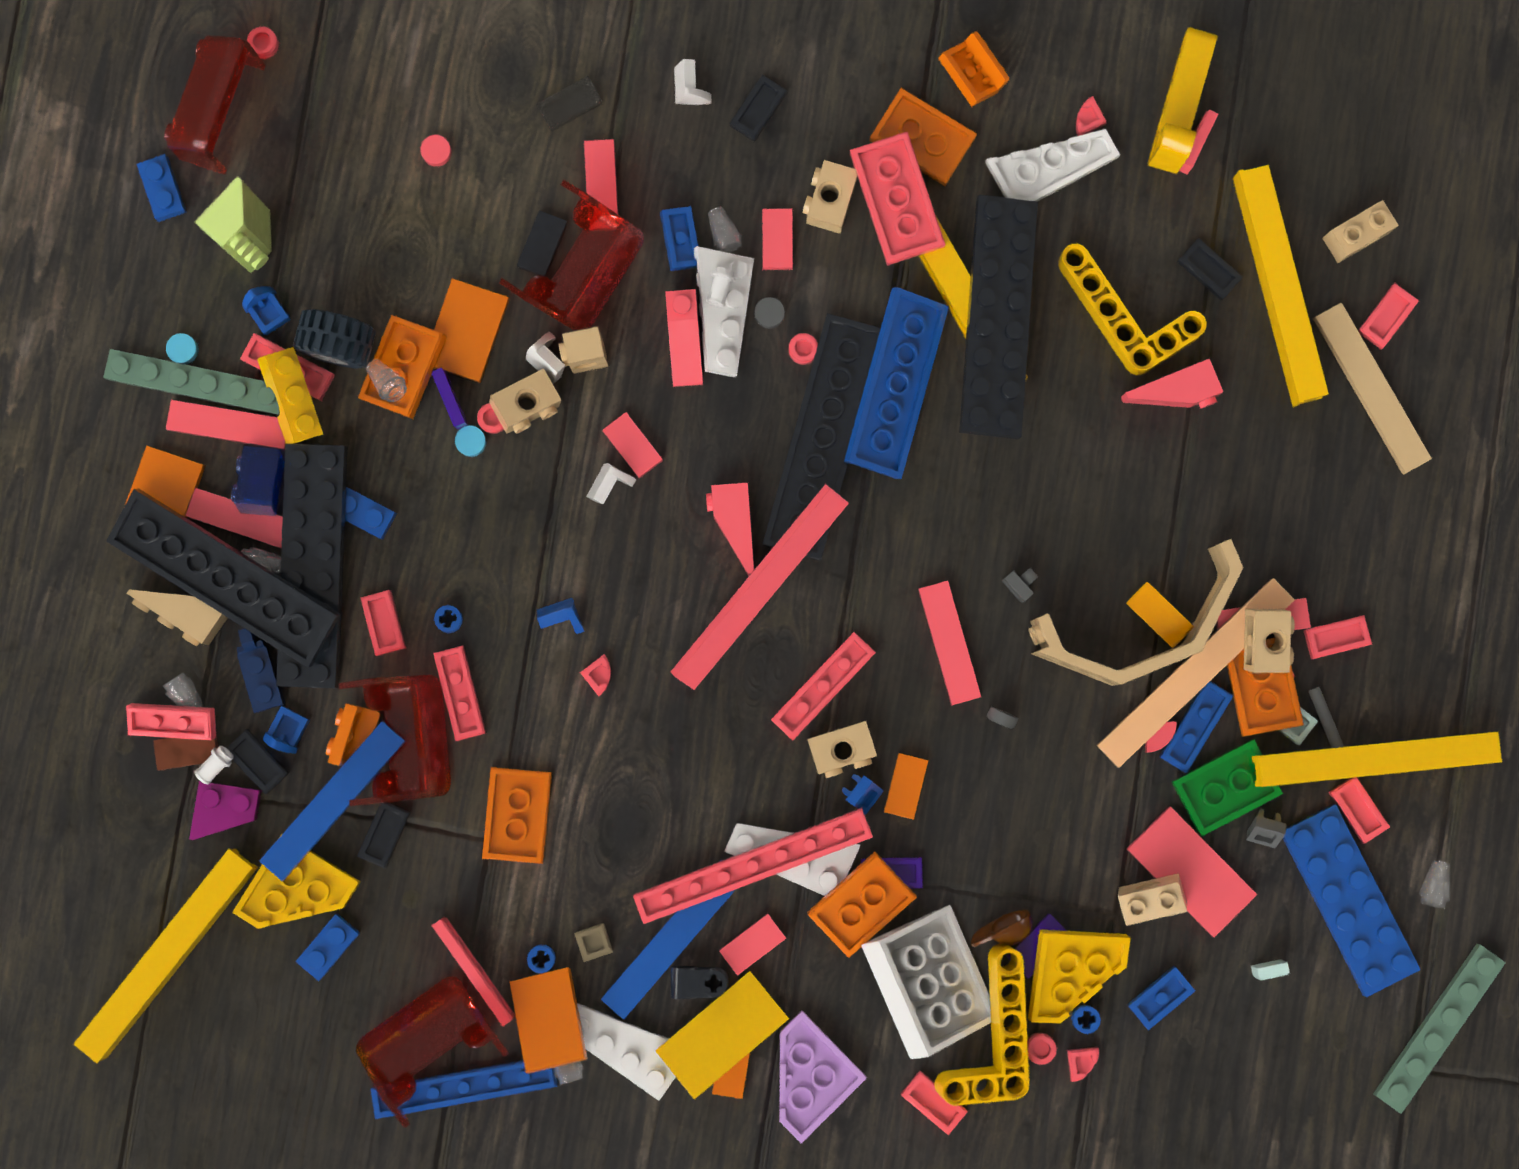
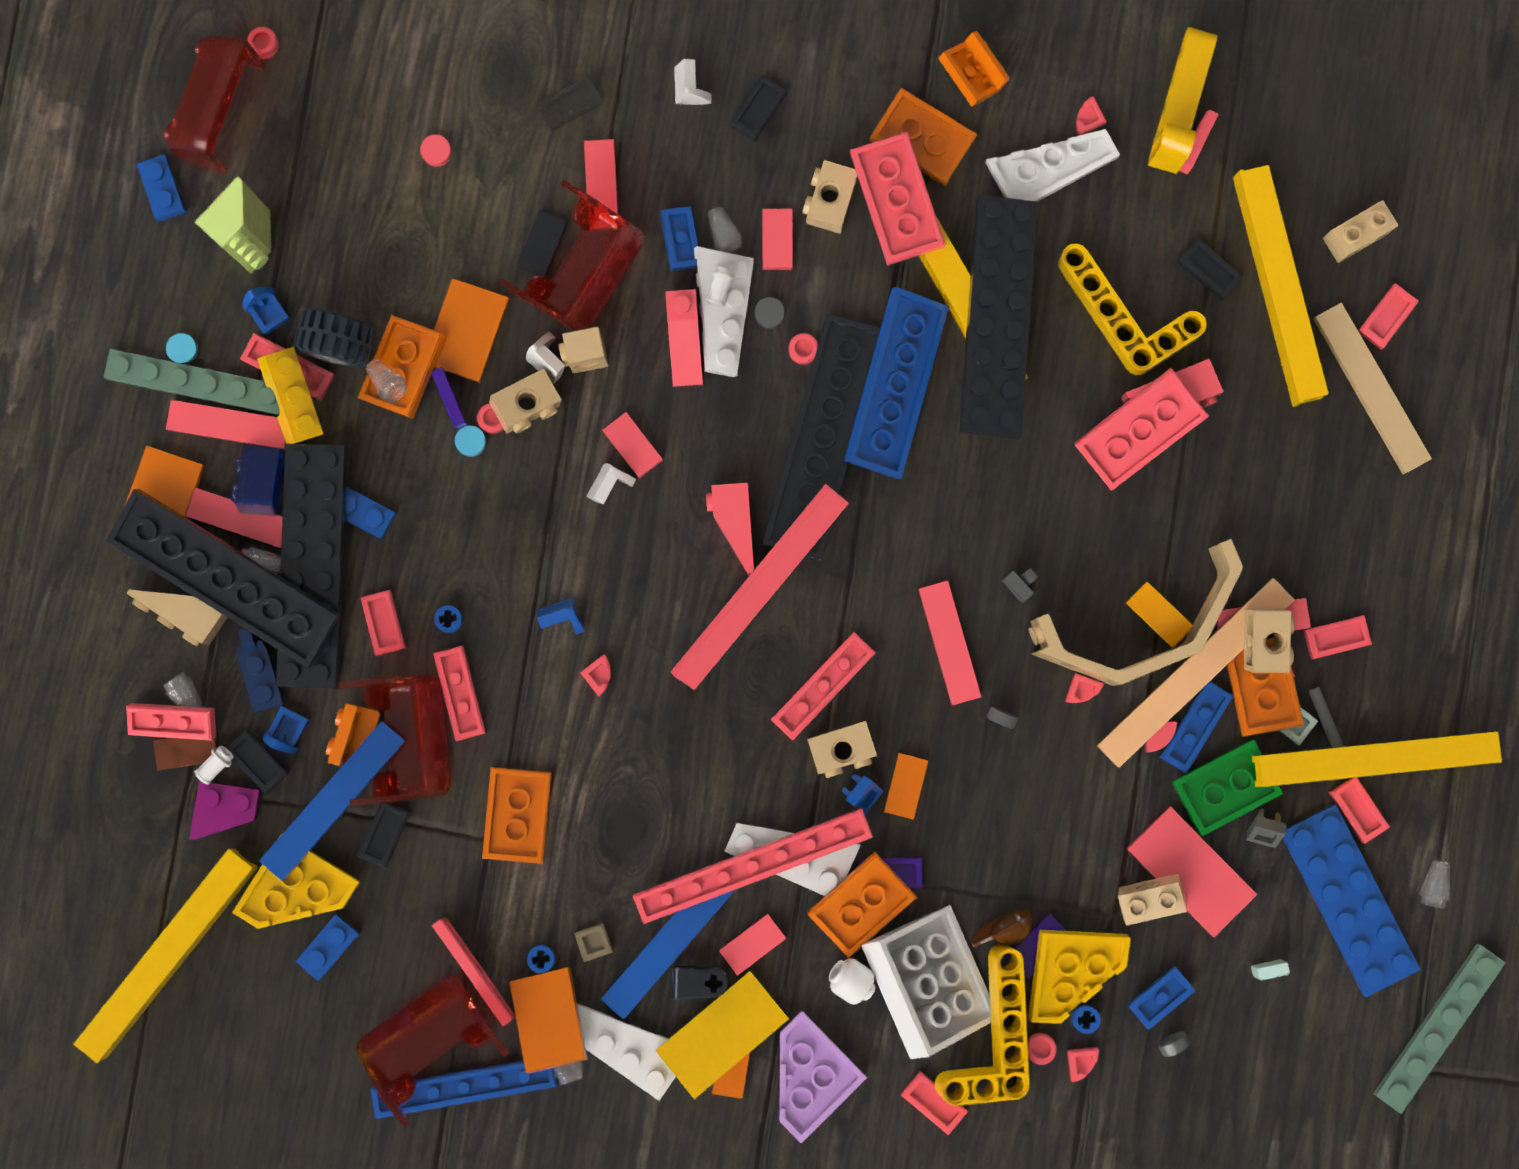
none -> white head [828,958,875,1004]
none -> coral tile [1064,673,1104,703]
none -> coral tile [1074,368,1209,491]
none -> dark grey tile [1158,1031,1190,1057]

